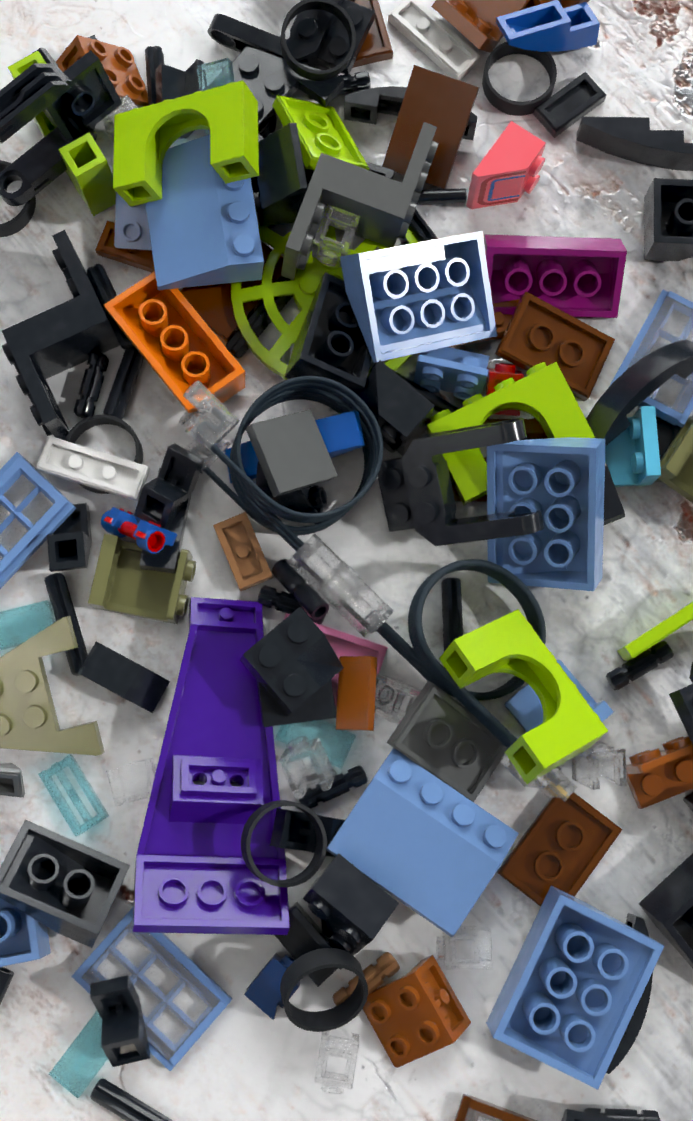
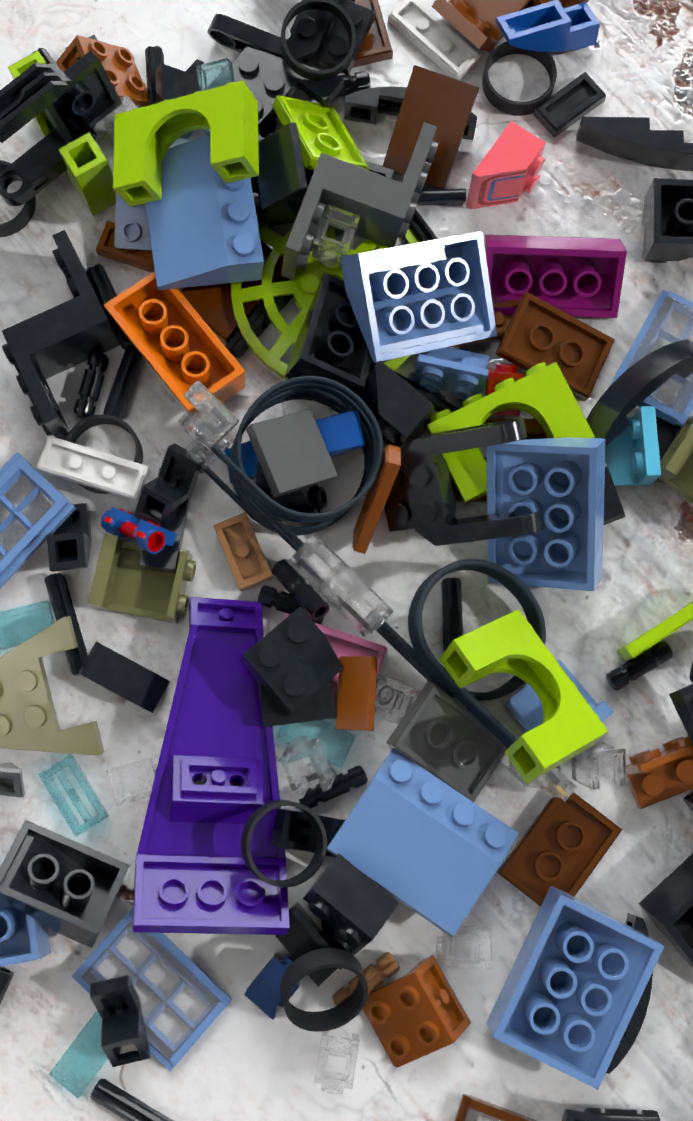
none -> dark orange tile [352,444,401,554]

